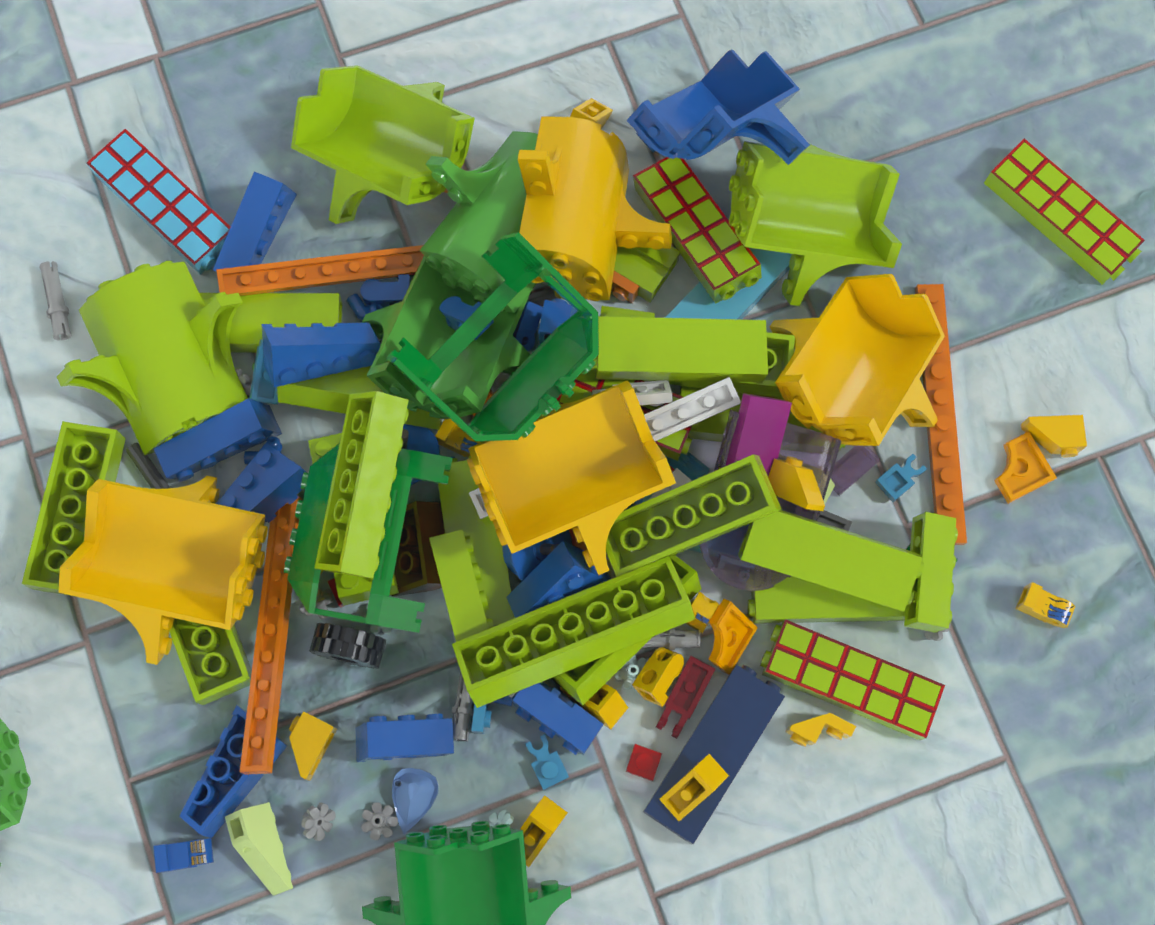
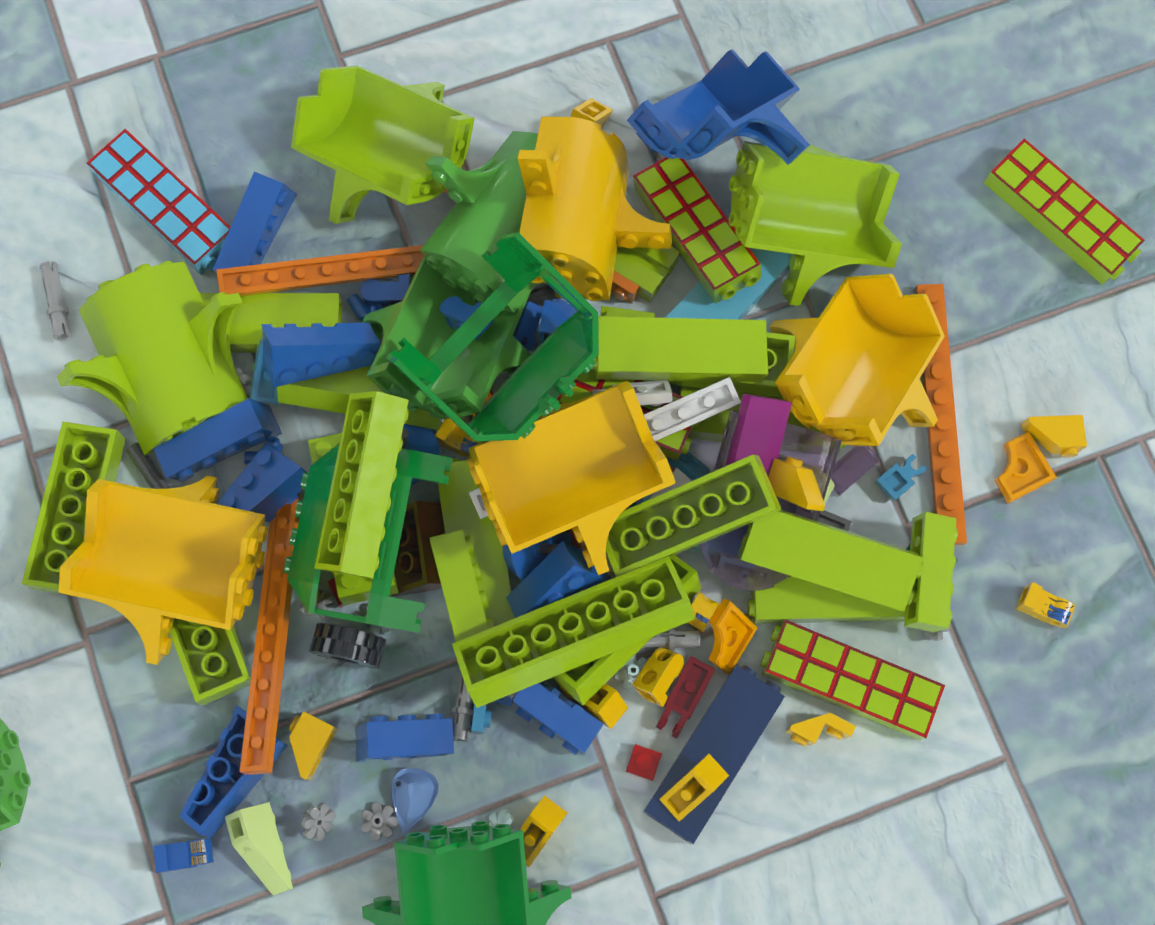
dark azure plate [525,734,569,790] -> none

